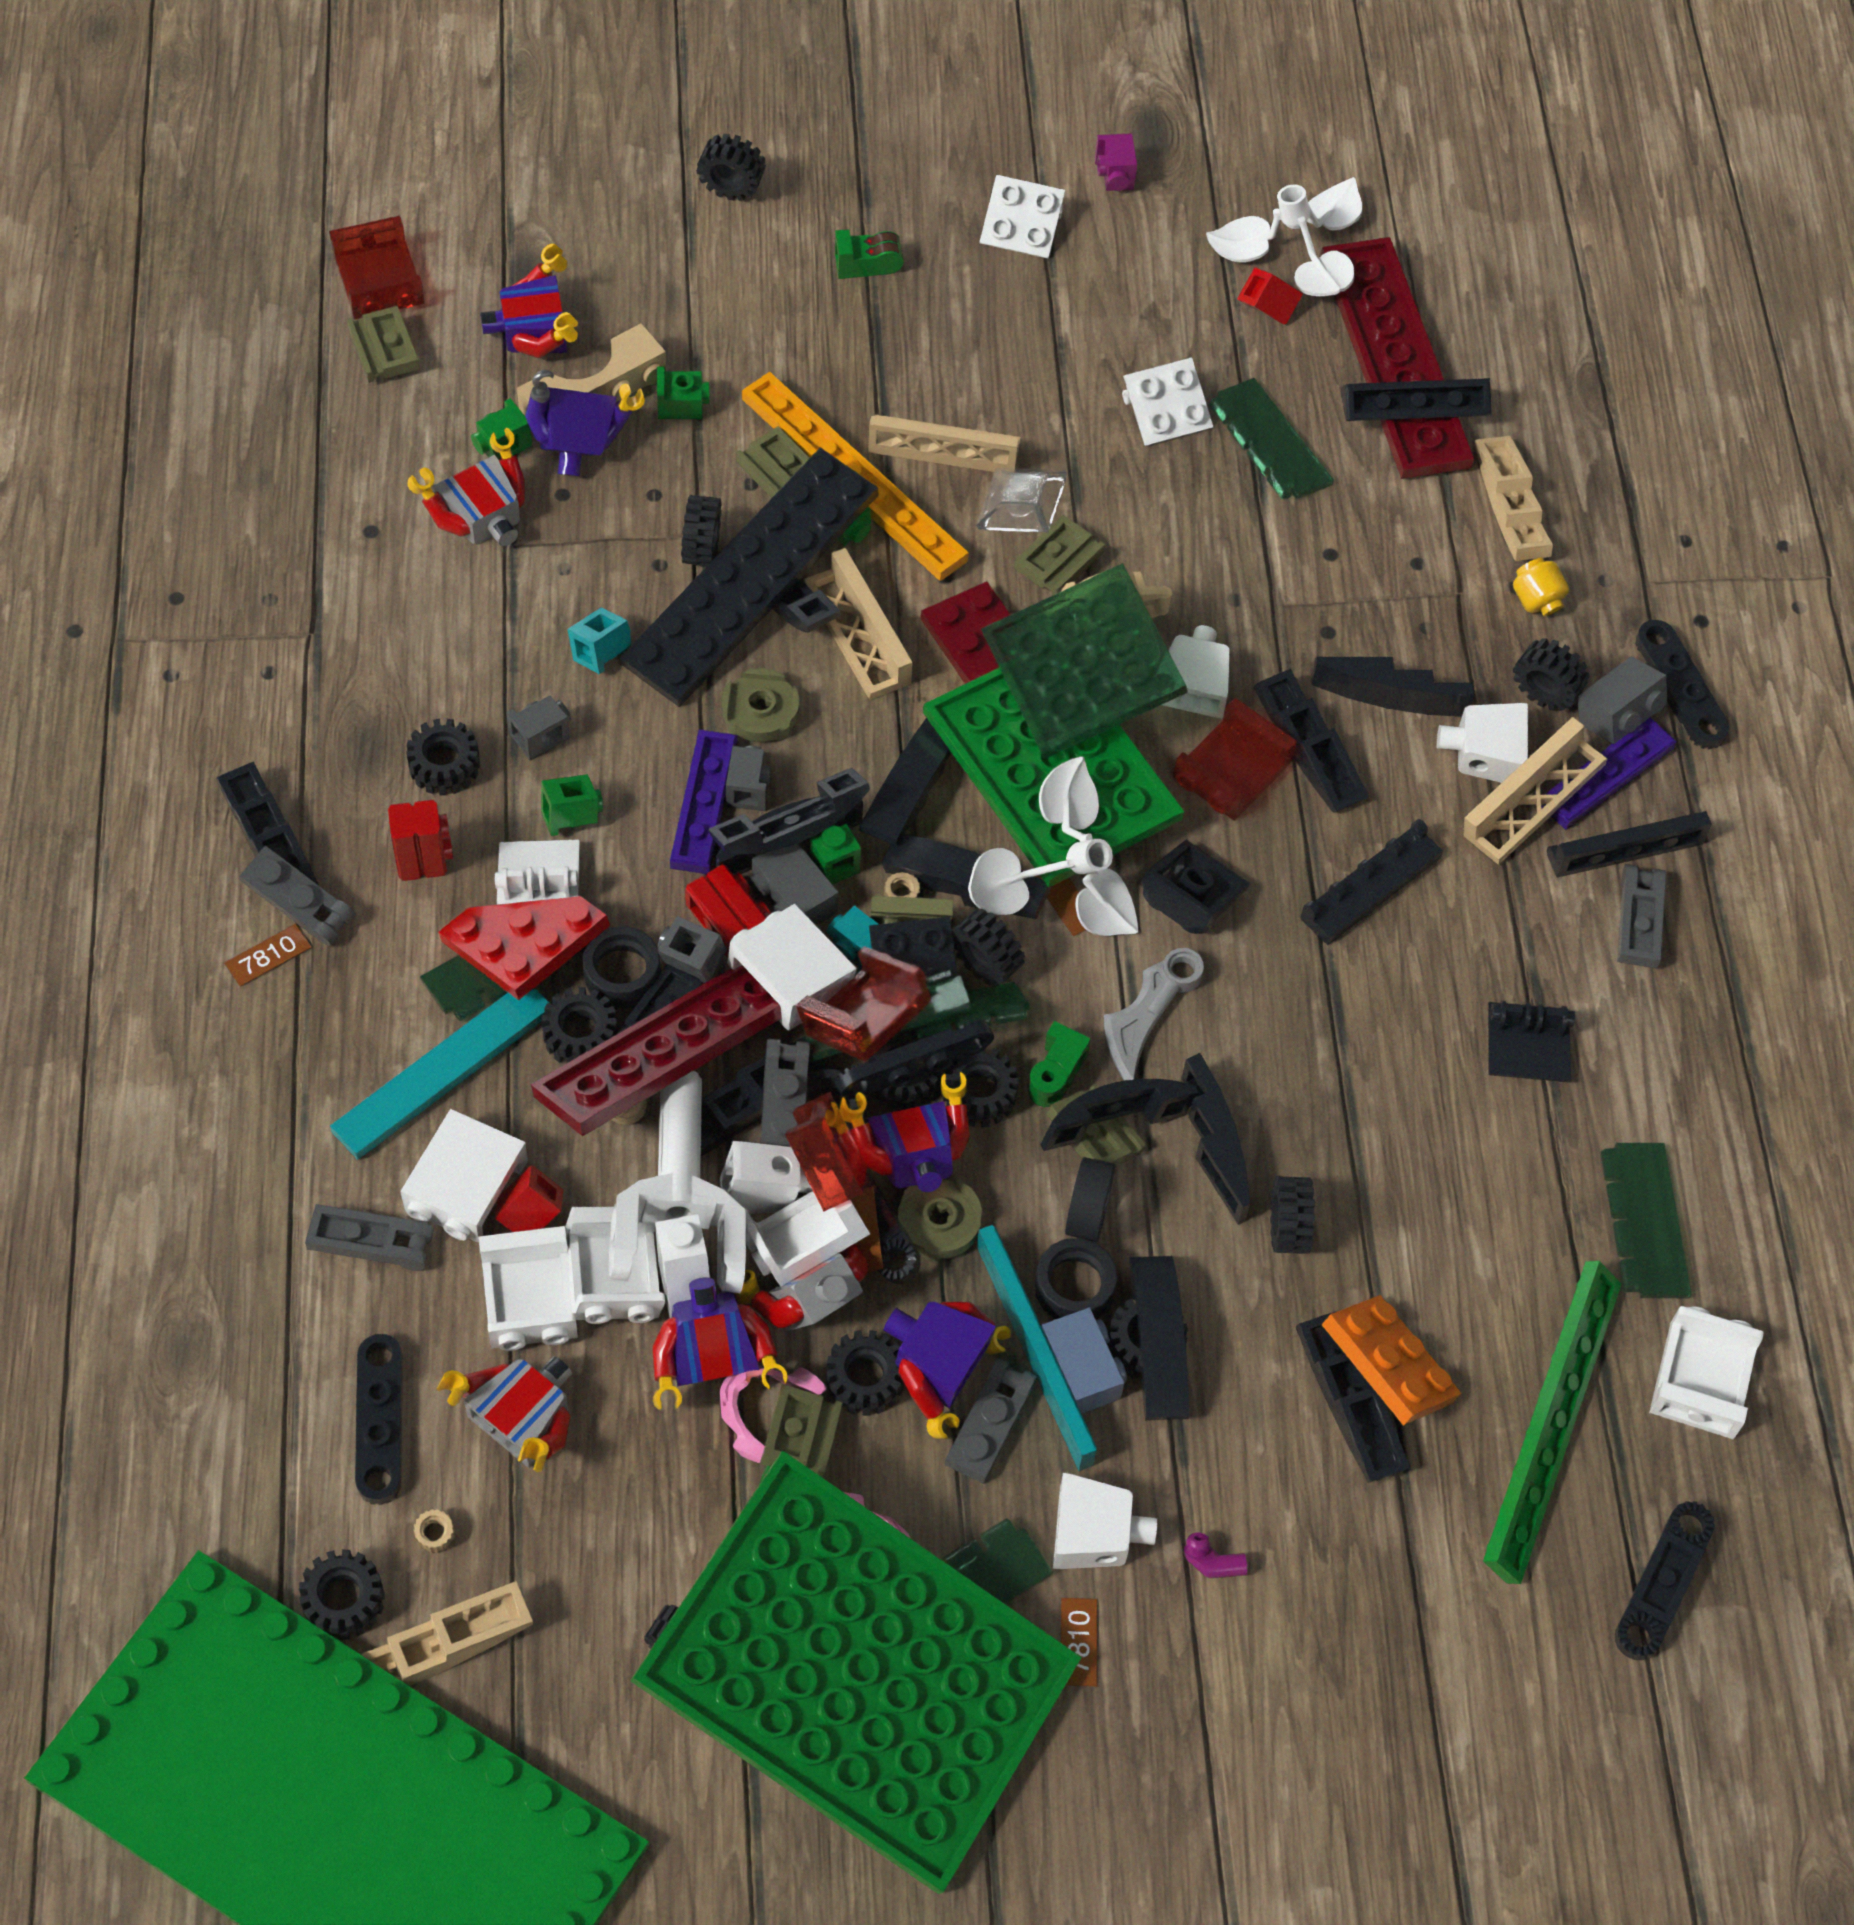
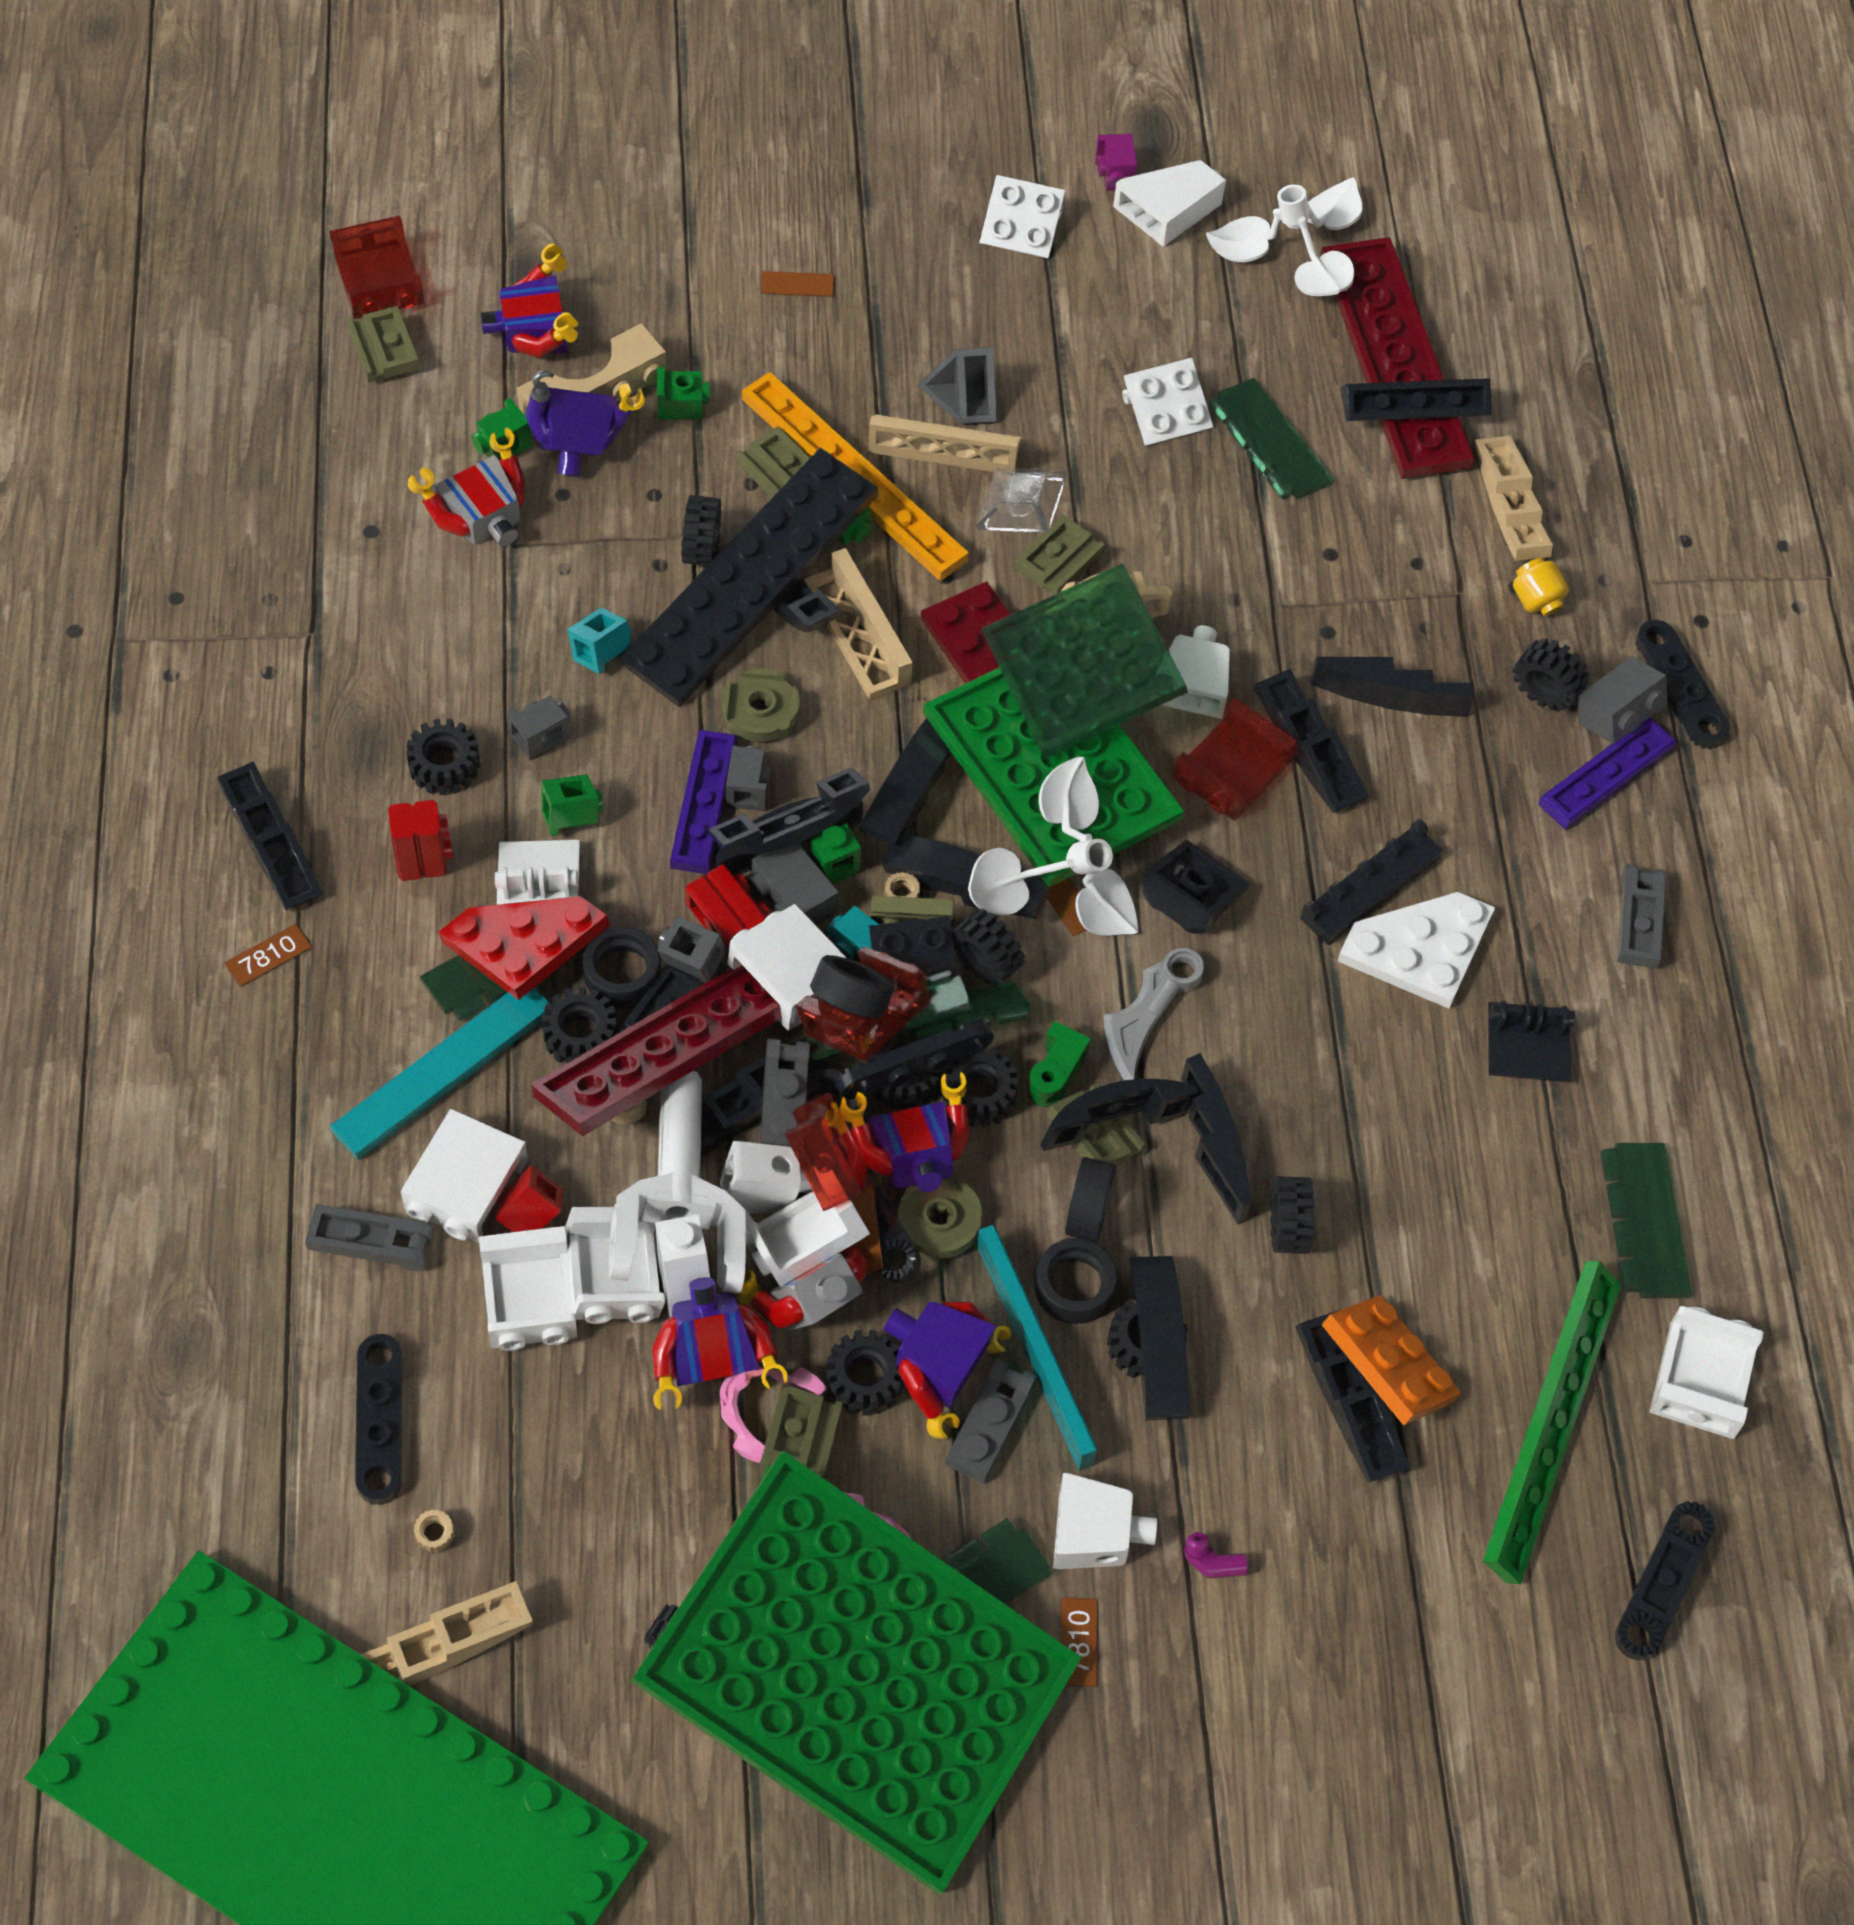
dark grey plate [239,846,356,946] -> none
black tyre [299,1549,385,1640] -> none
torso [437,1356,572,1472] -> none
black tyre [696,134,766,201] -> none
green leg [835,229,904,279] -> none
sand blue brick [1042,1307,1127,1414] -> none
red panel [1237,267,1303,325] -> none
white torso [1437,703,1528,783] -> none
tan fence [1464,717,1607,865] -> none
black hinge [1547,811,1712,878] -> none
none -> dark orange sticker [761,271,834,296]
none -> black tyre [810,955,895,1019]
none -> dark grey slope [917,347,997,424]
none -> white slope [1113,160,1226,247]
none -> white plate [1337,892,1495,1009]

